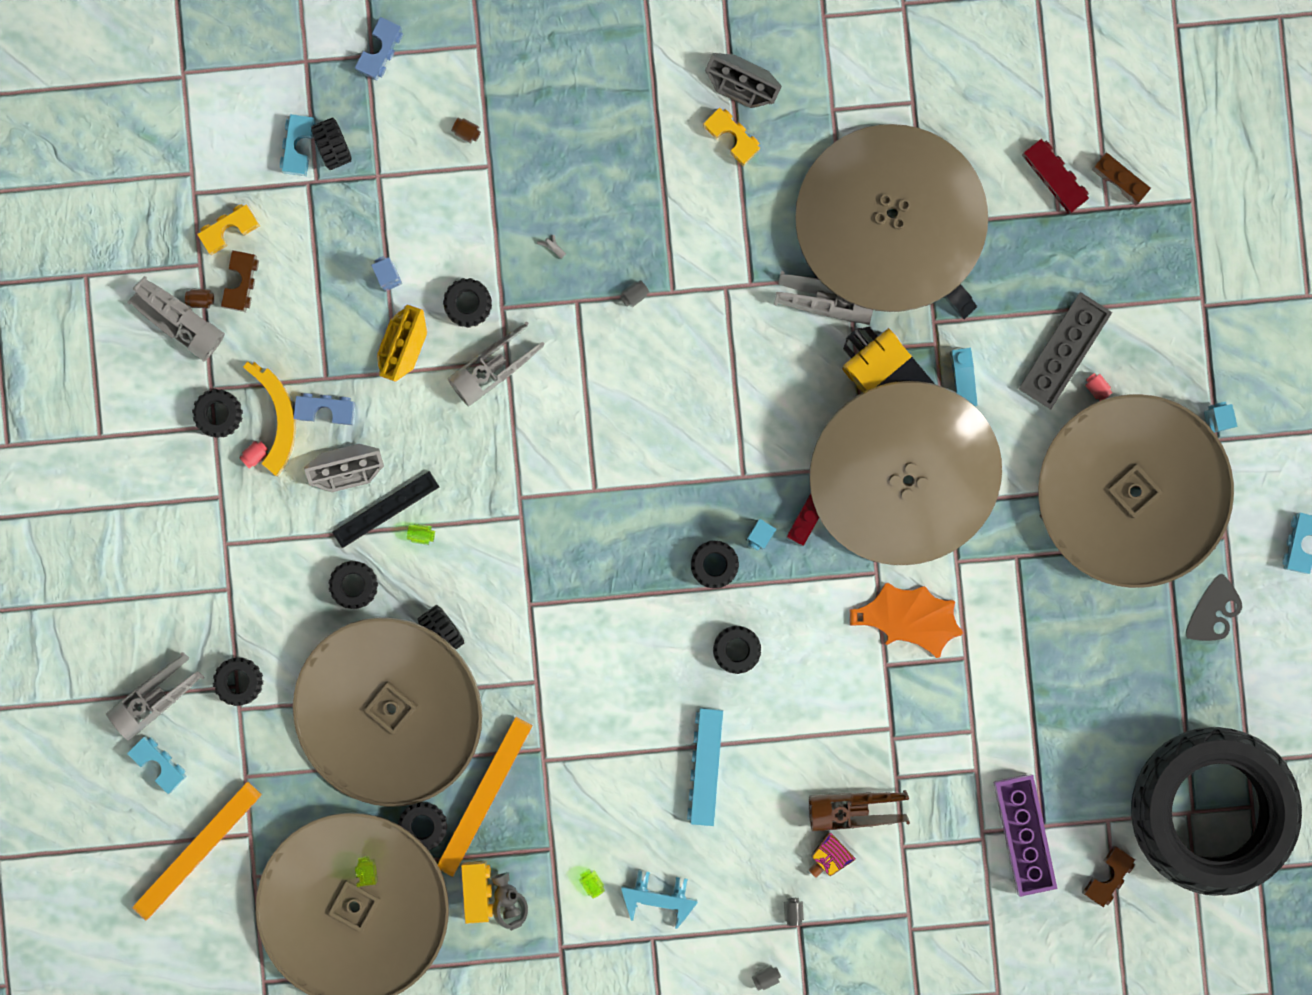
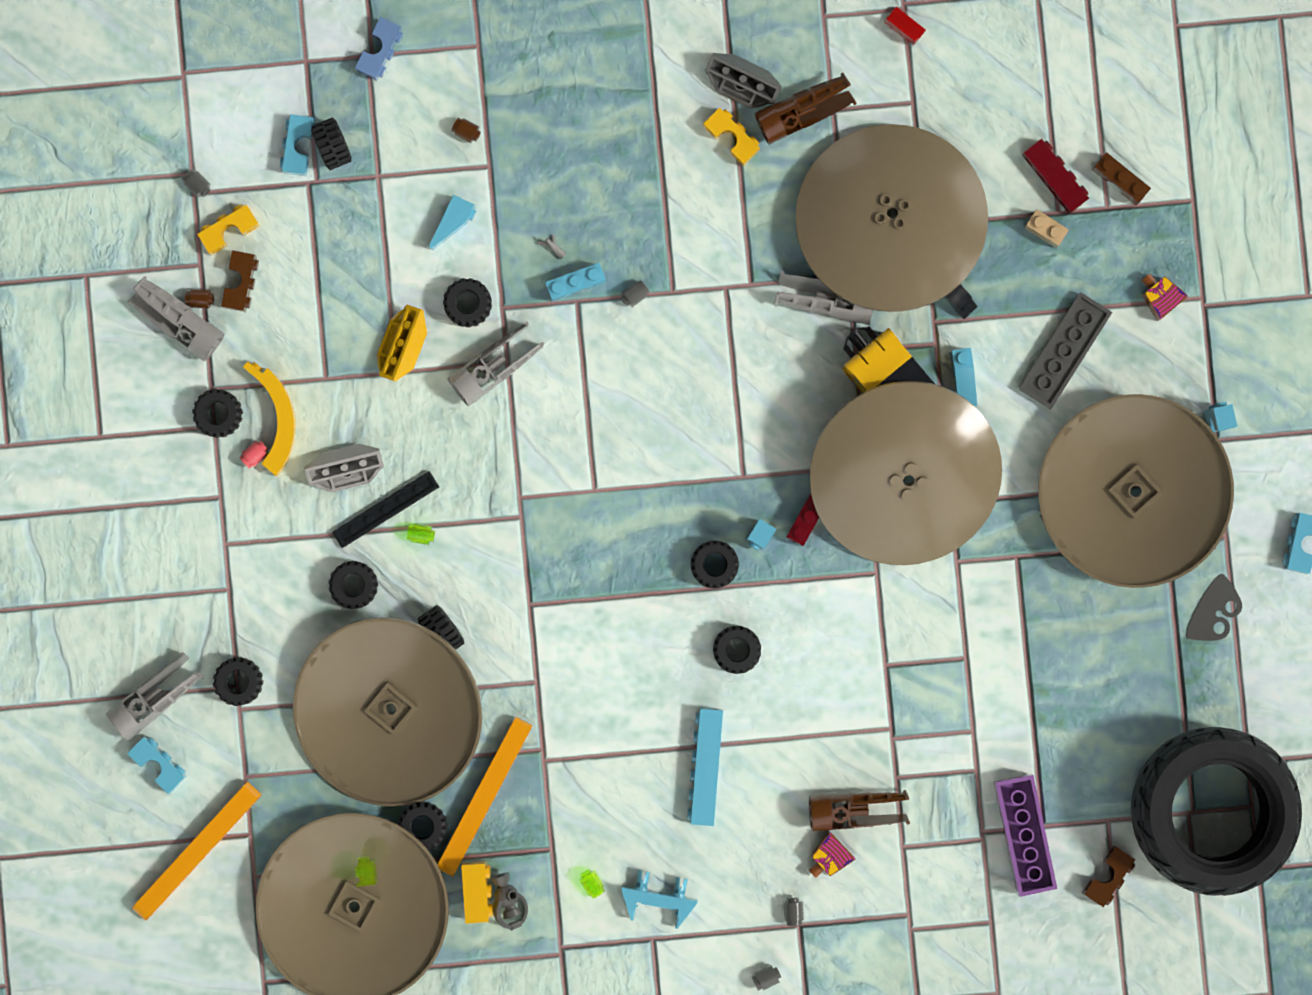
medium blue arch [294,393,355,425] -> none
medium blue arch [371,256,403,292] -> none
orange animal [850,583,963,658] -> none
coral brick [1085,373,1113,401] -> none
none -> dark grey brick [182,169,211,197]
none -> medium azure slope [429,195,477,250]
none -> medium azure arch [545,263,606,302]
none -> reddish brown piece [754,72,857,145]
none -> red panel [884,6,926,46]
none -> tan brick [1024,209,1069,248]
none -> torso [1141,273,1188,321]

